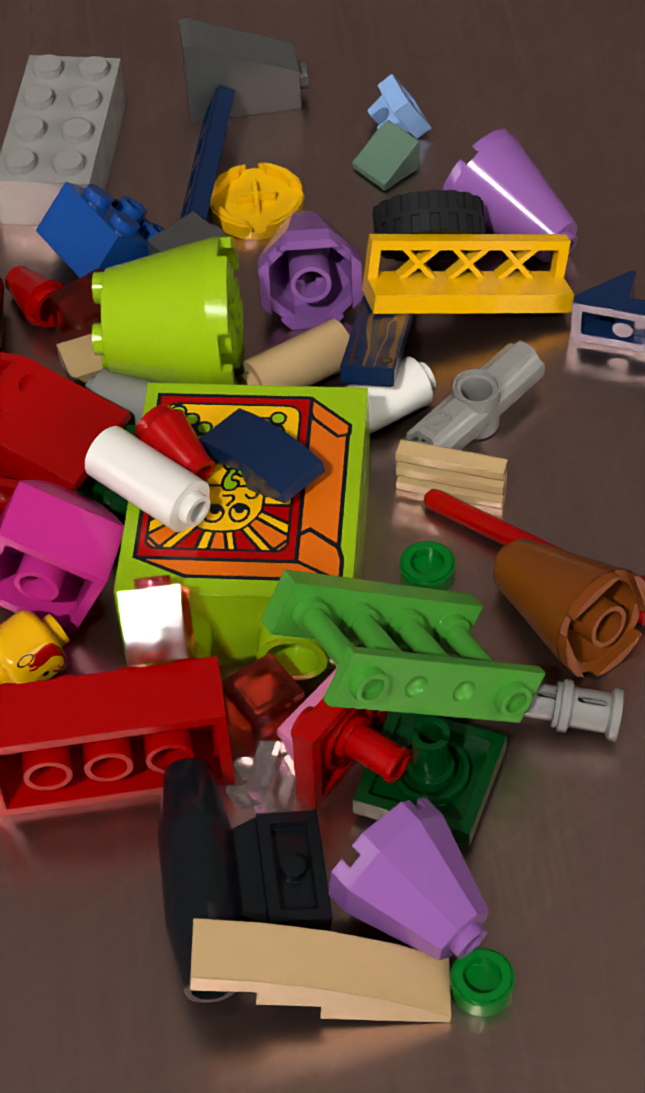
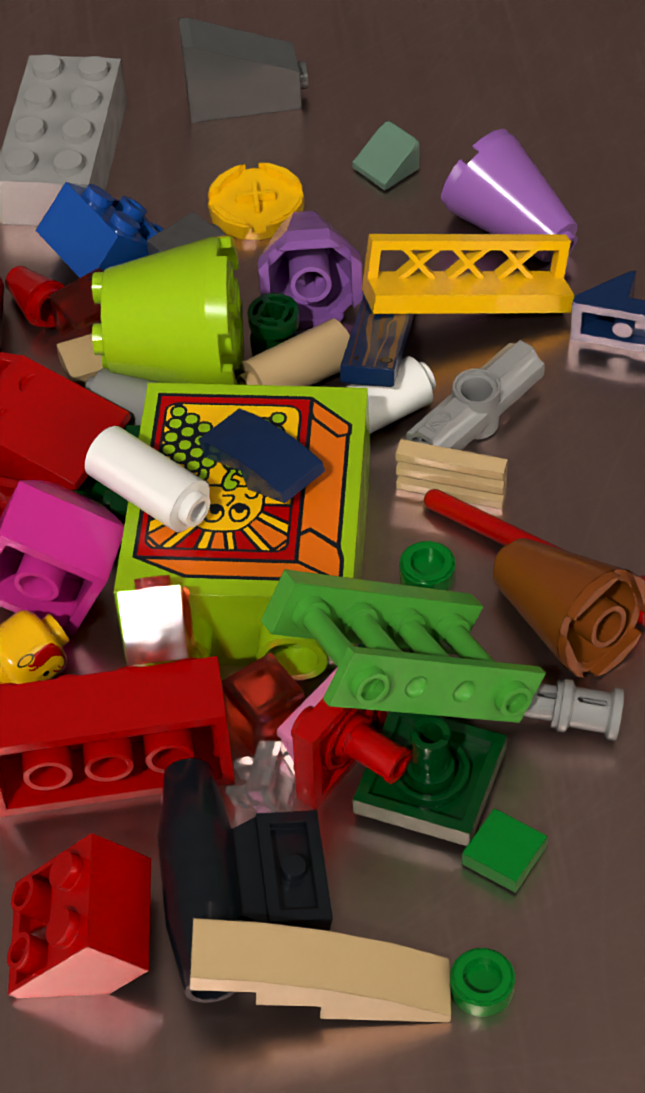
red cone [135,404,216,481] -> none
dark blue tile [180,85,235,221] -> none
medium lavender cone [328,797,489,961] -> none
light blue tile [367,74,431,139] -> none
black tyre [372,190,486,262] -> none
none -> red slope [7,833,151,999]
none -> dark green wheel [247,293,300,356]
none -> green tile [462,808,548,893]

